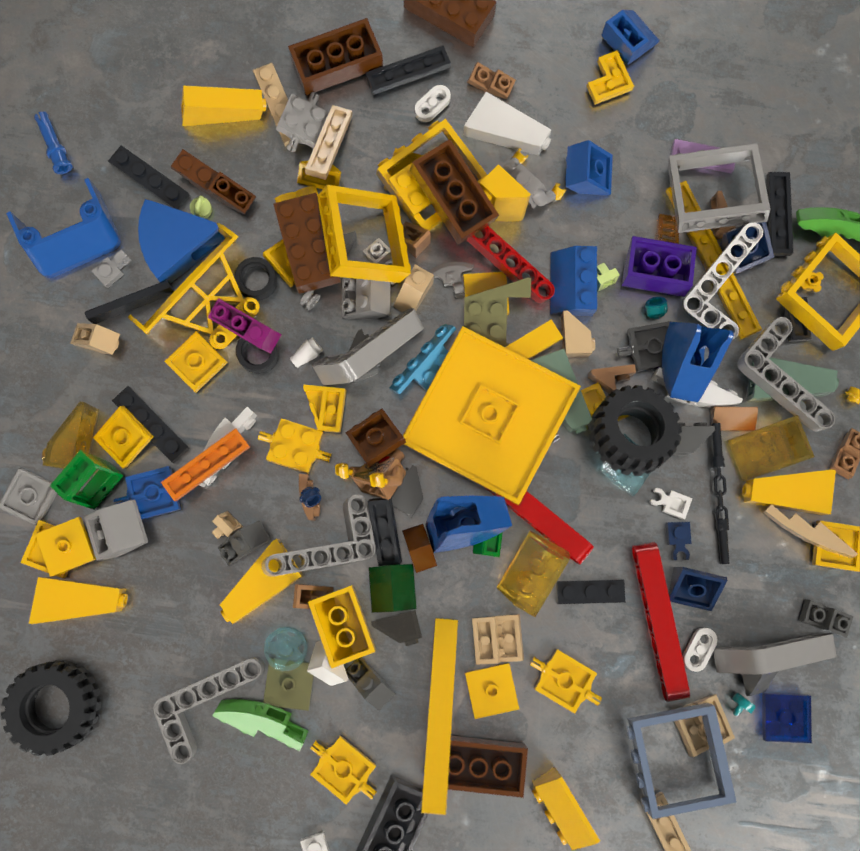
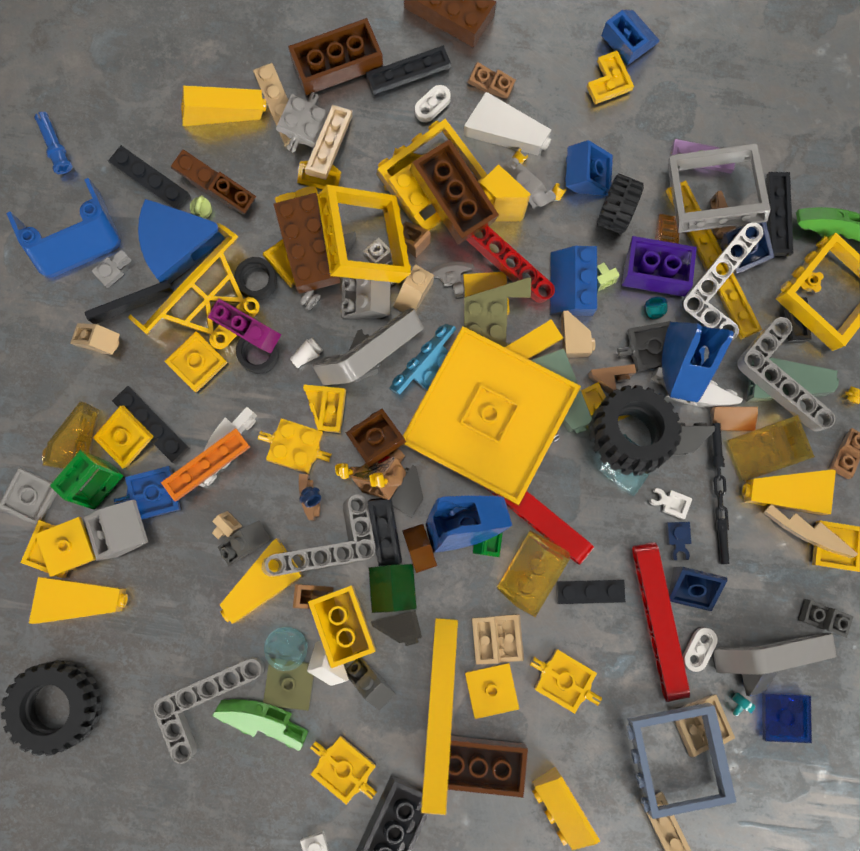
none -> black tyre [597,174,644,234]

